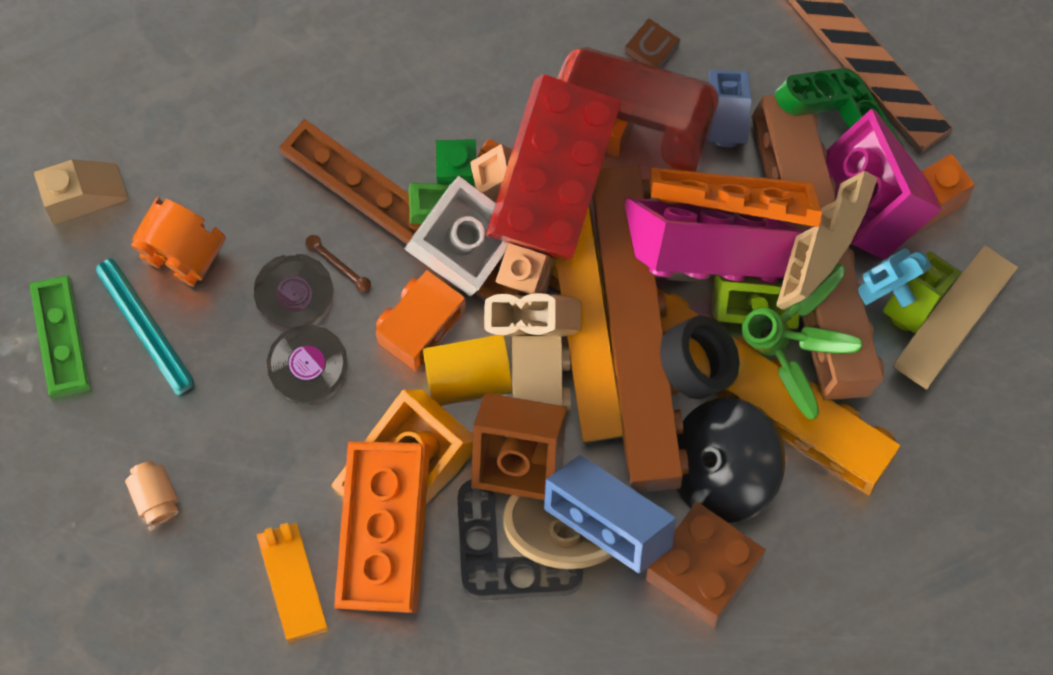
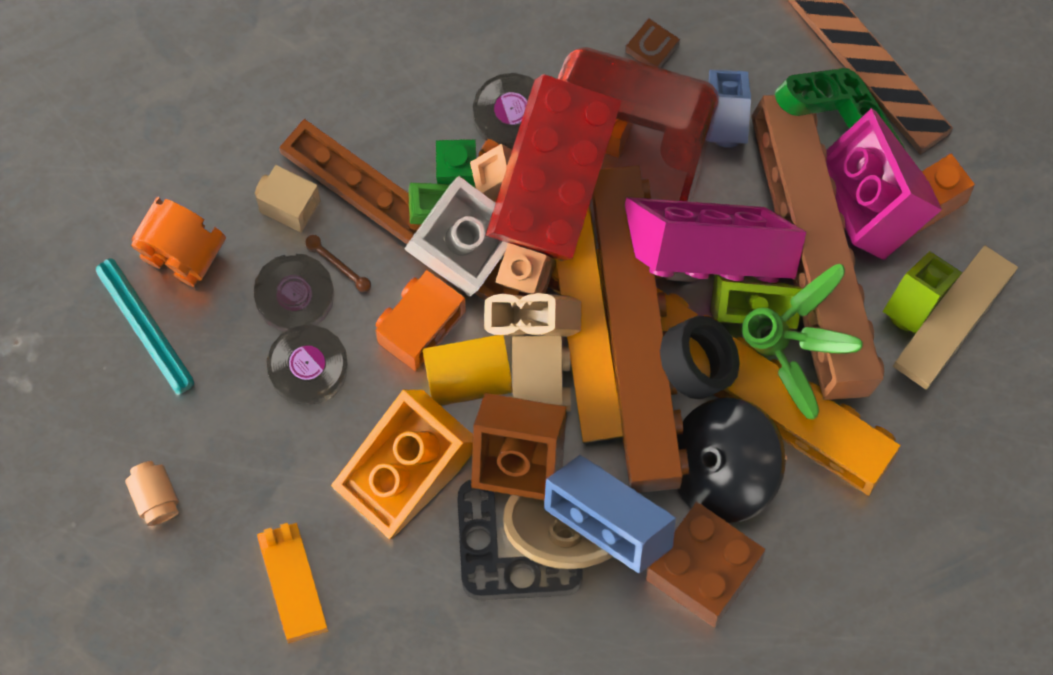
bright green tile [29,275,91,399] -> none
tan slope [33,159,129,225] -> none
orange tile [334,442,430,613] -> none
orange wing [649,168,822,227] -> none
tan slope [776,171,877,310] -> none
medium azure piece [858,248,932,308] -> none
none -> tan brick [255,165,321,233]
none -> clear smoke tile [472,73,534,150]

